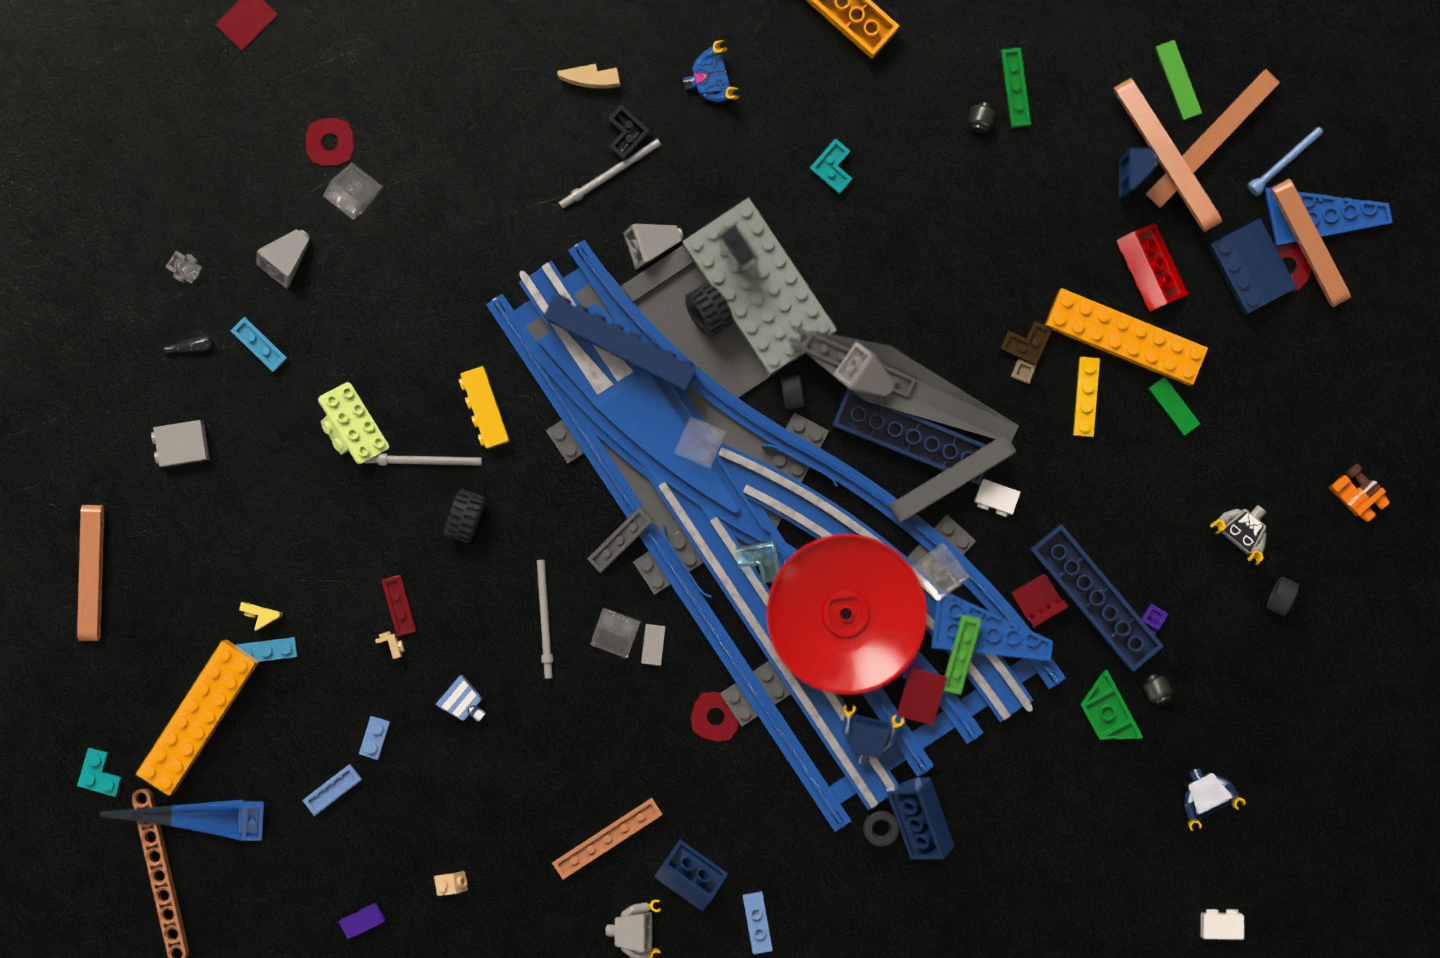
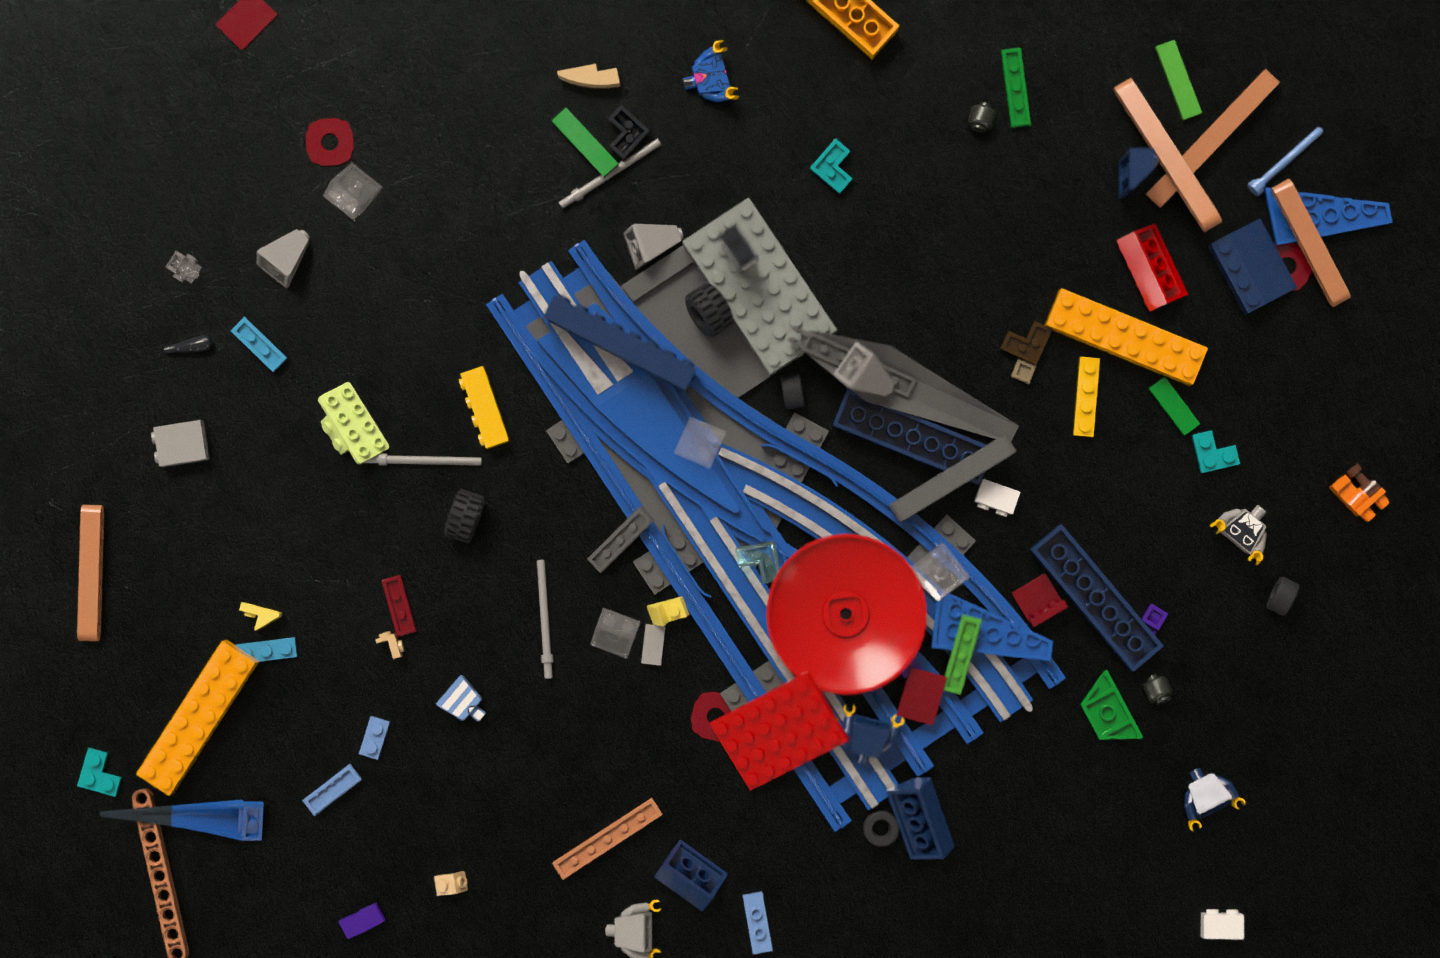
none -> green tile [552,108,619,178]
none -> light yellow slope [647,596,689,626]
none -> red plate [710,671,849,791]
none -> teal plate [1192,430,1240,473]

